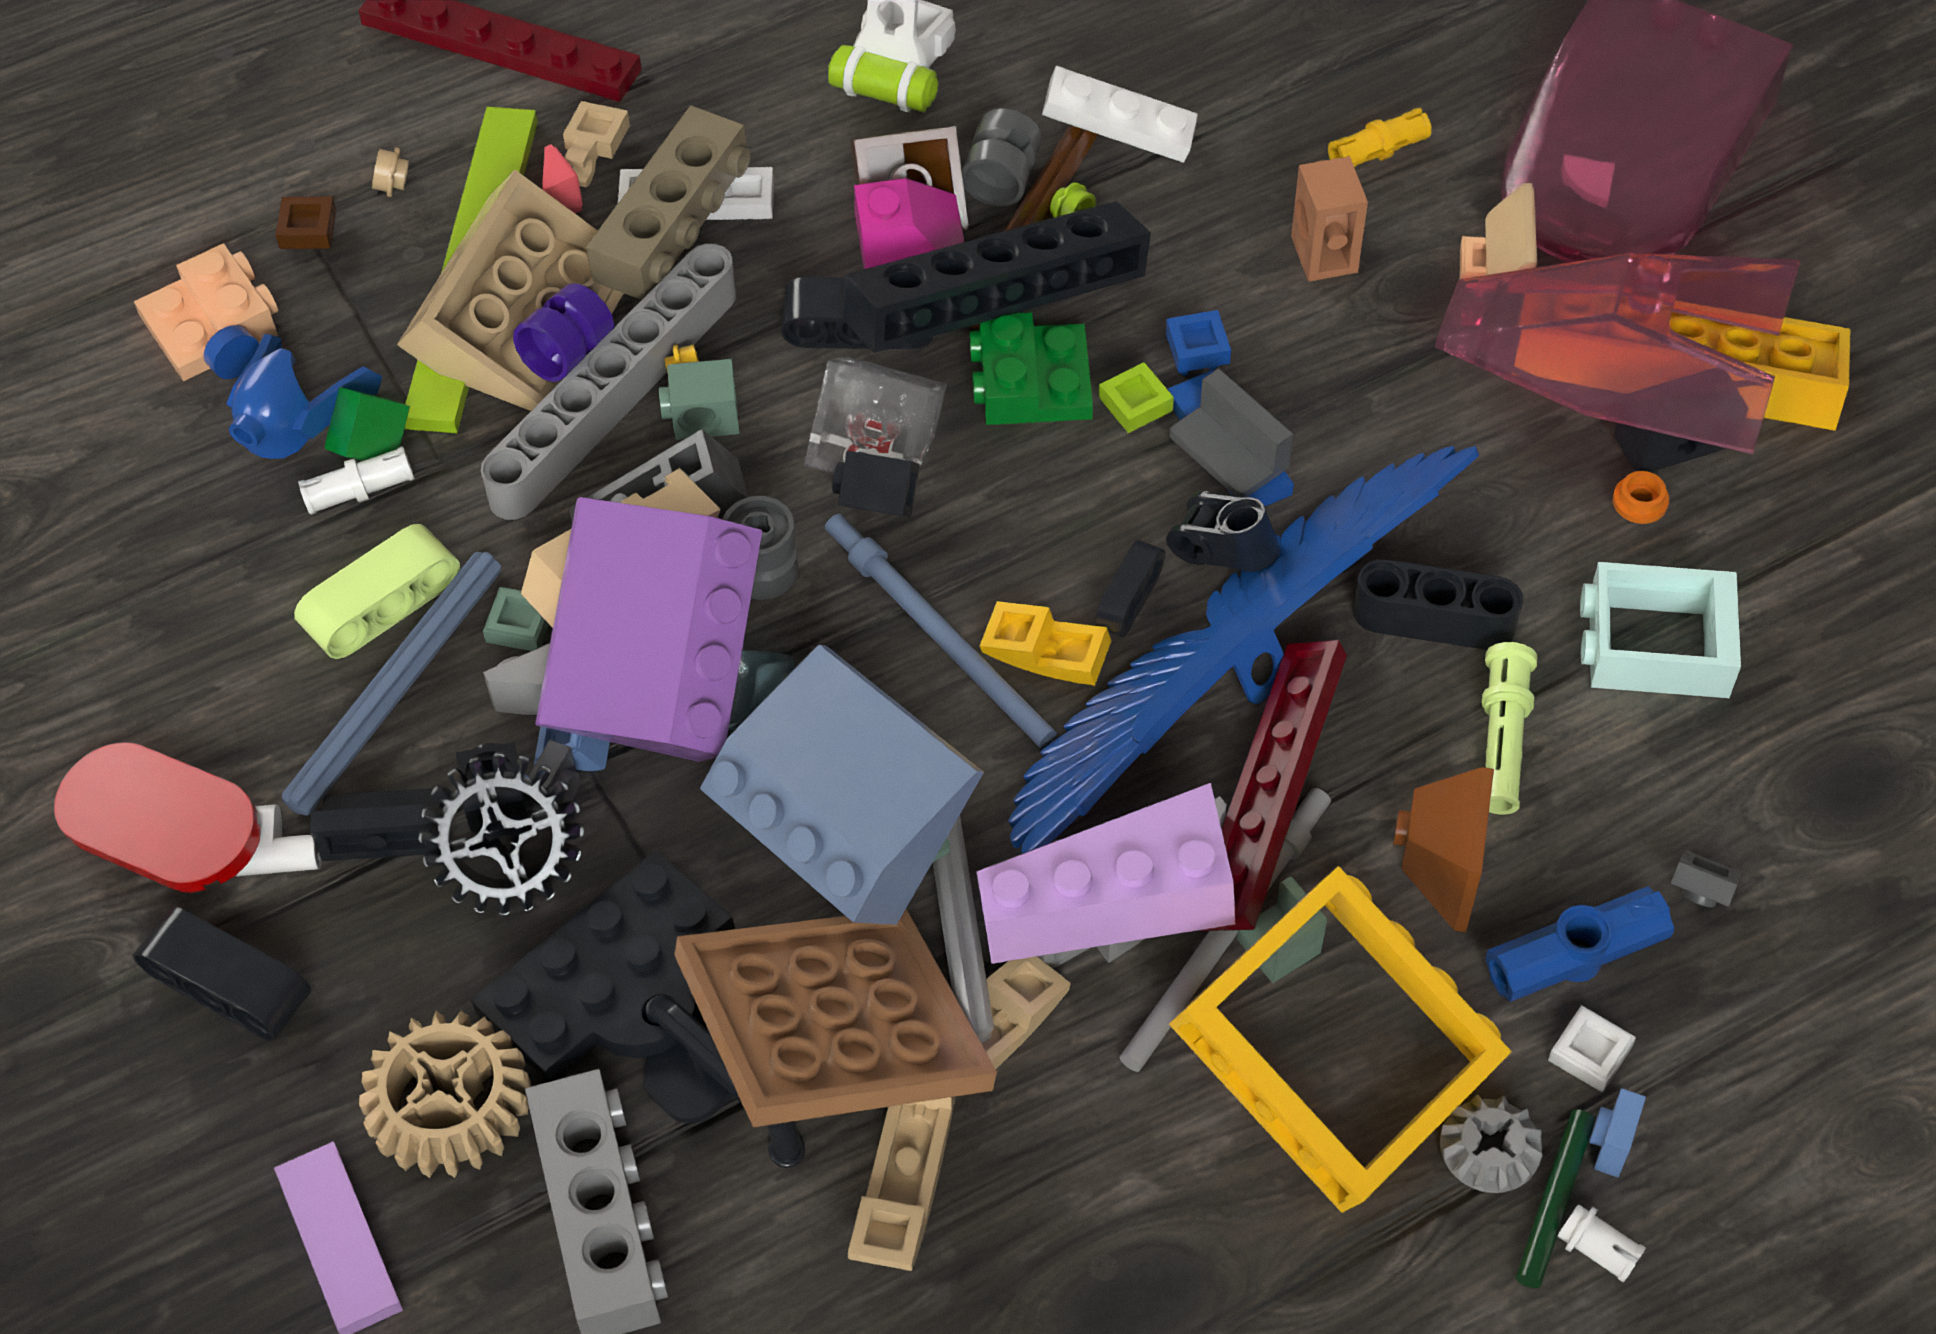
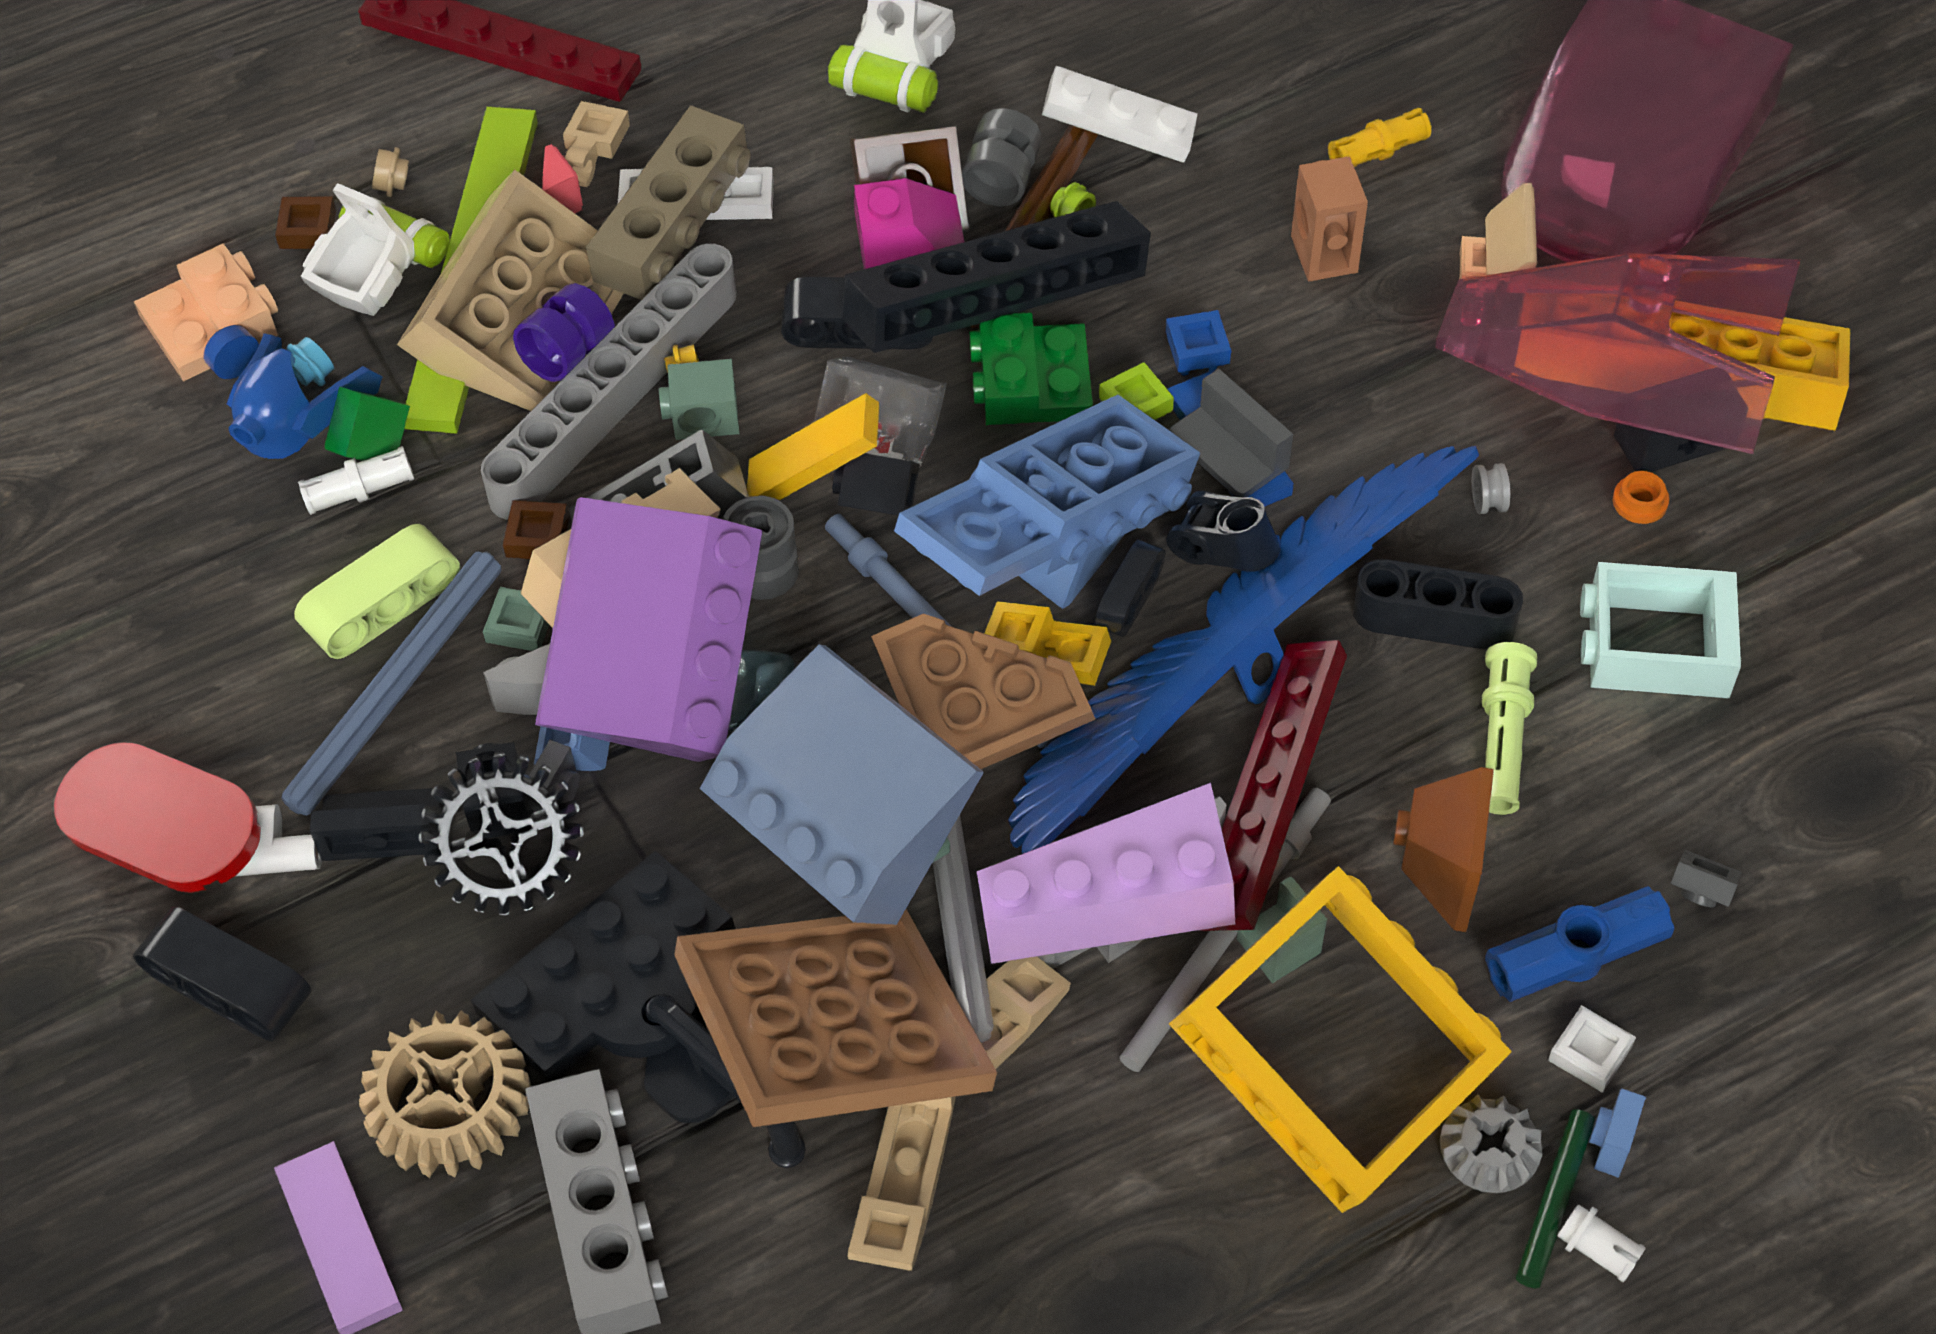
none -> medium azure plate [287,337,334,386]
none -> white piece [301,183,450,316]
none -> reddish brown plate [503,500,569,559]
none -> yellow tile [747,393,879,500]
none -> medium nougat plate [871,613,1095,769]
none -> medium blue wedge [894,394,1200,609]
none -> light grey bush [1471,463,1510,514]

